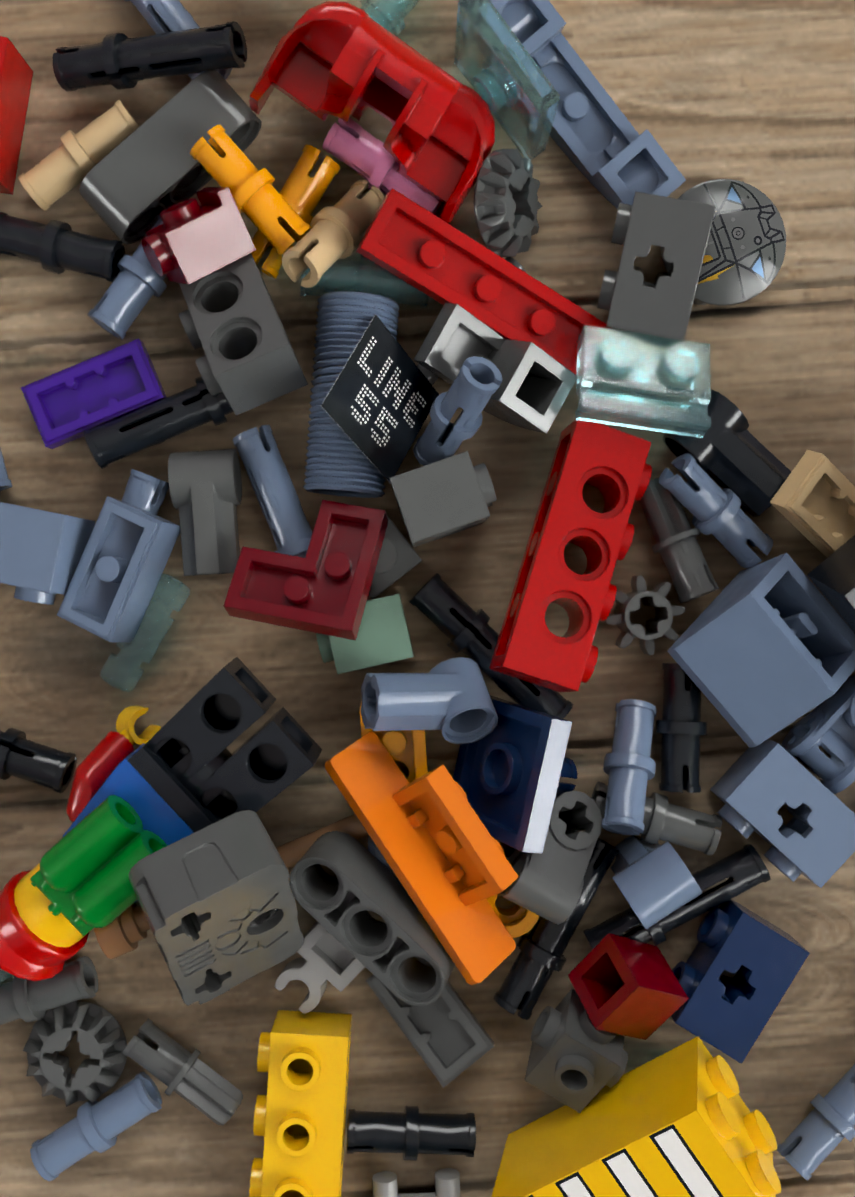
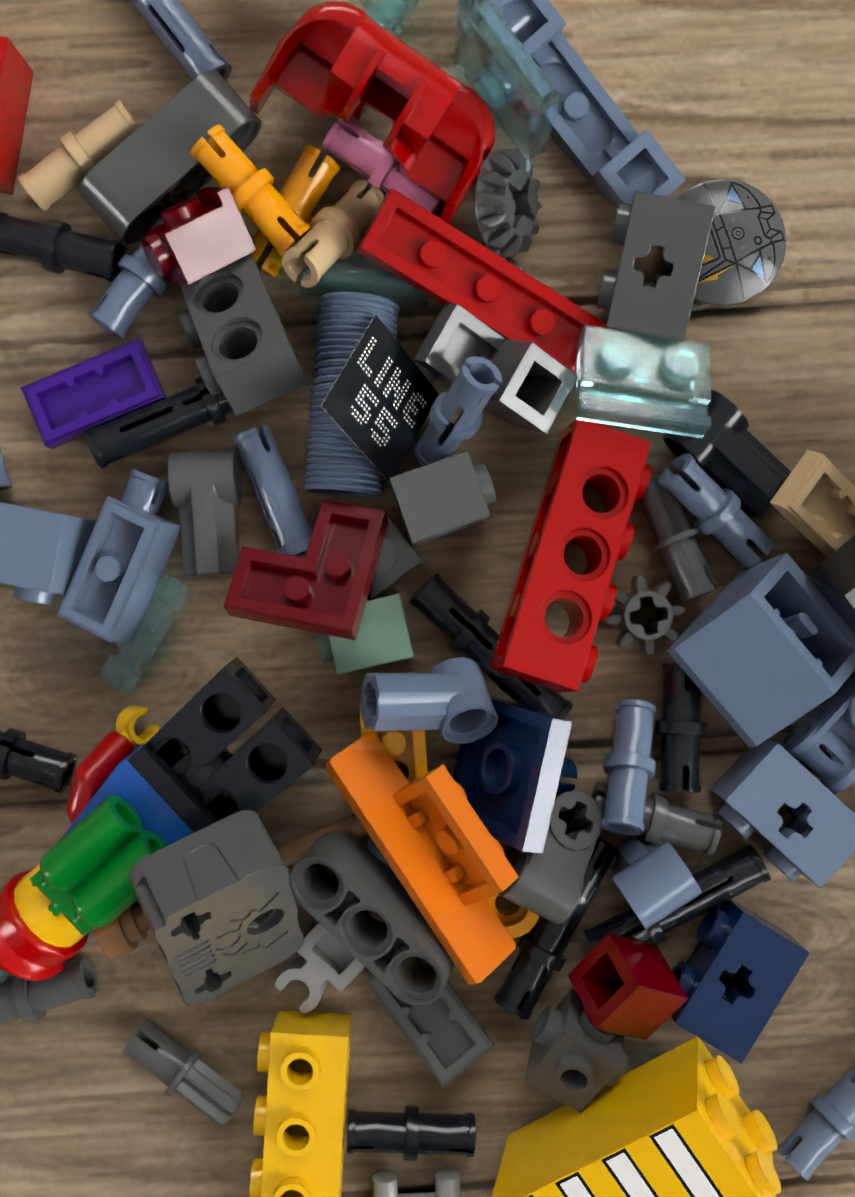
dark grey gear [23,1001,127,1107] -> none
sand blue pin [30,1072,162,1181] -> none
black pin [53,21,247,91] -> none

